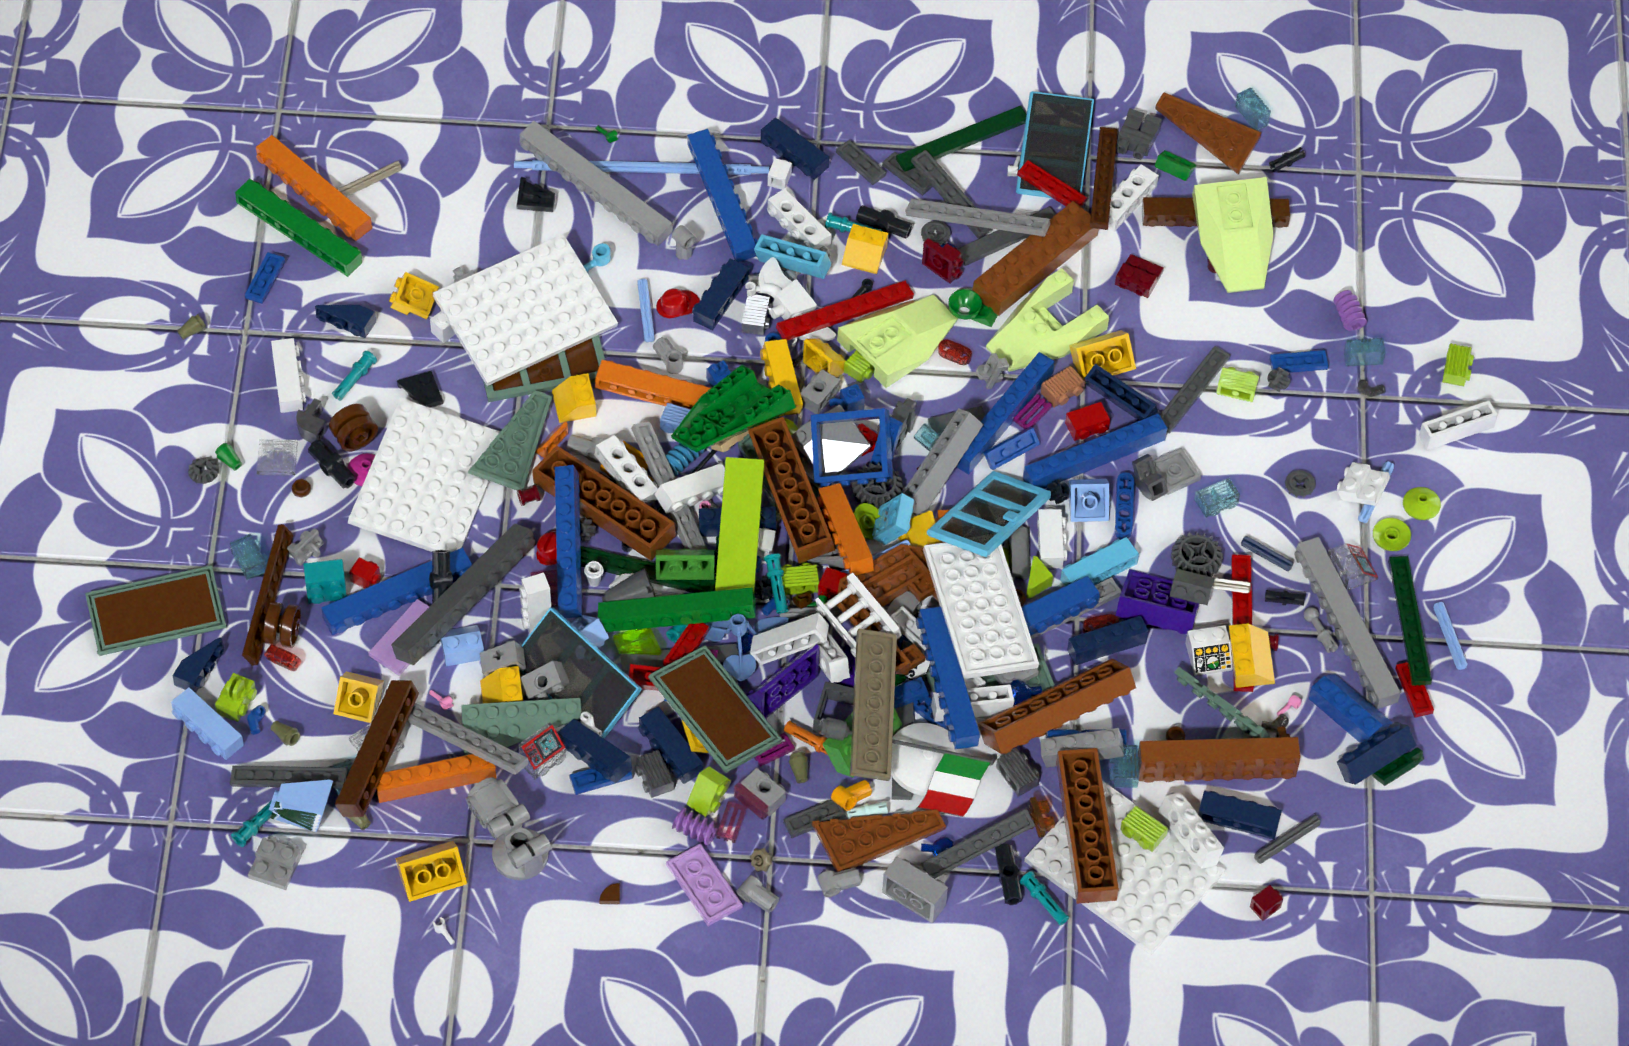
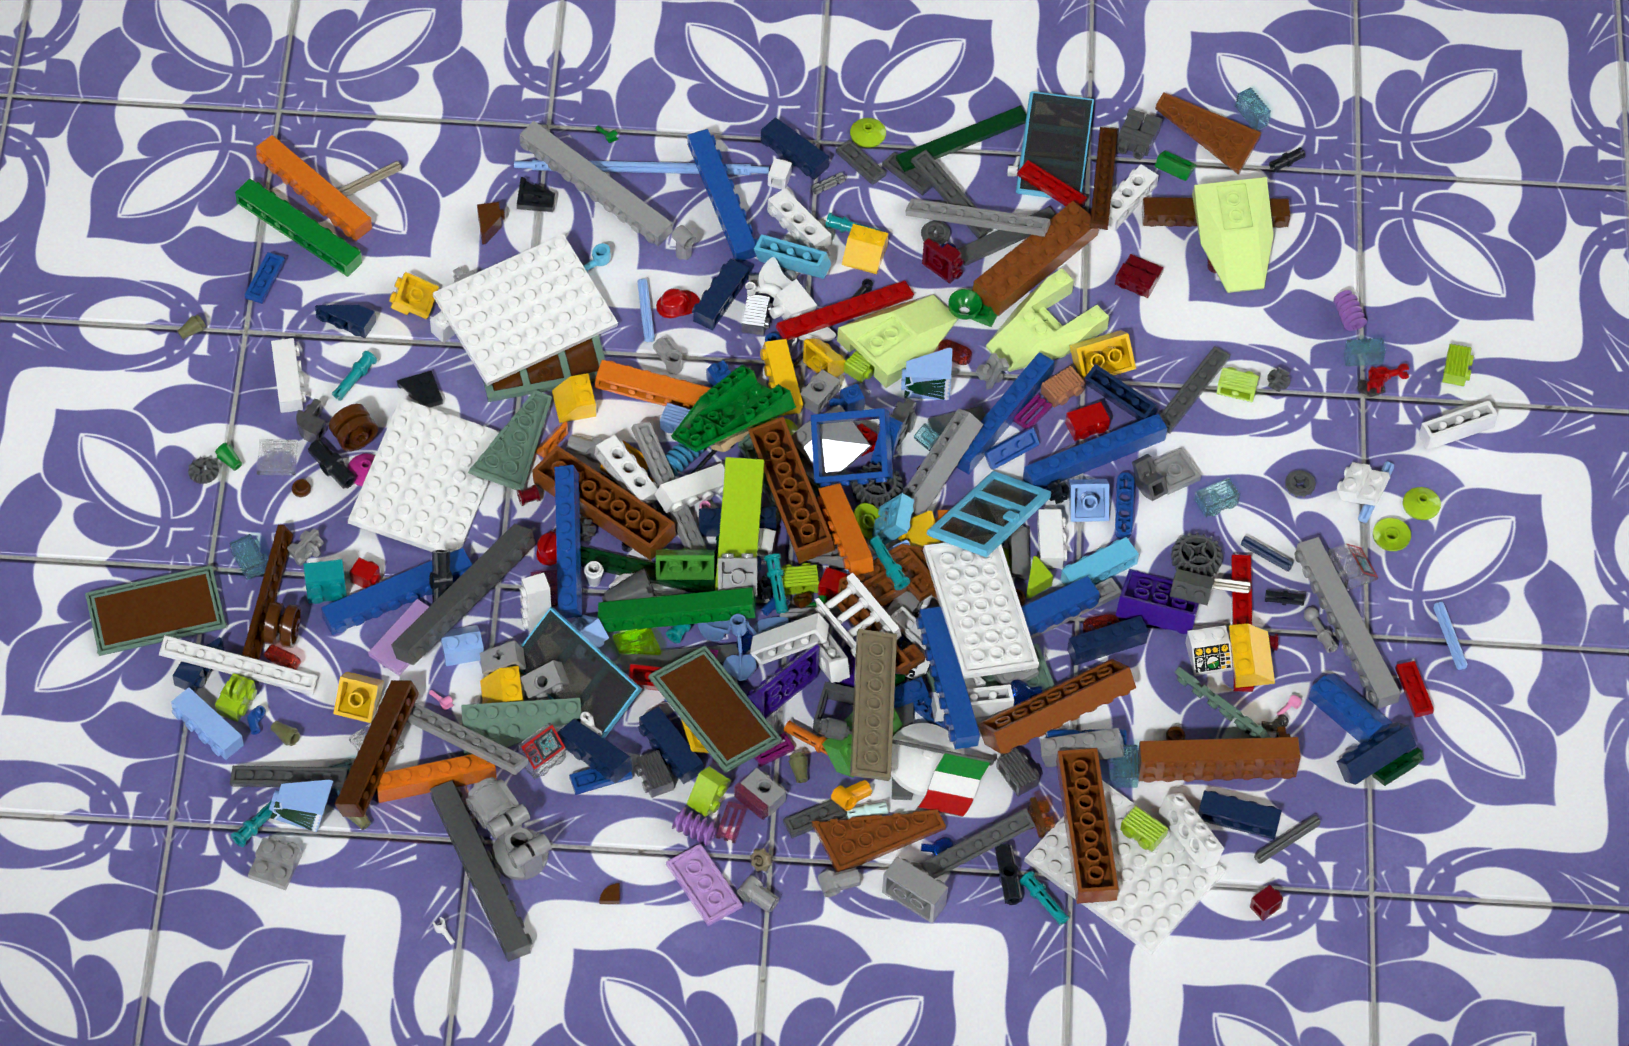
yellow slope [395,841,467,902] -> none
red plate [663,623,709,666] -> none
black piece [856,205,913,239] -> none
blue plate [1269,350,1328,373] -> none
dark green tile [1388,556,1432,686] -> none
none -> white tile [159,635,318,695]
none -> dark grey brick [430,781,533,962]
none -> reddish brown slope [477,202,505,245]
none -> light grey plate [718,553,757,597]
none -> dark grey axle [811,172,845,195]
none -> lime dish [850,118,886,148]
none -> teal pin [869,536,910,590]
none -> light blue slope [901,348,952,400]
none -> red piece [1367,363,1409,393]

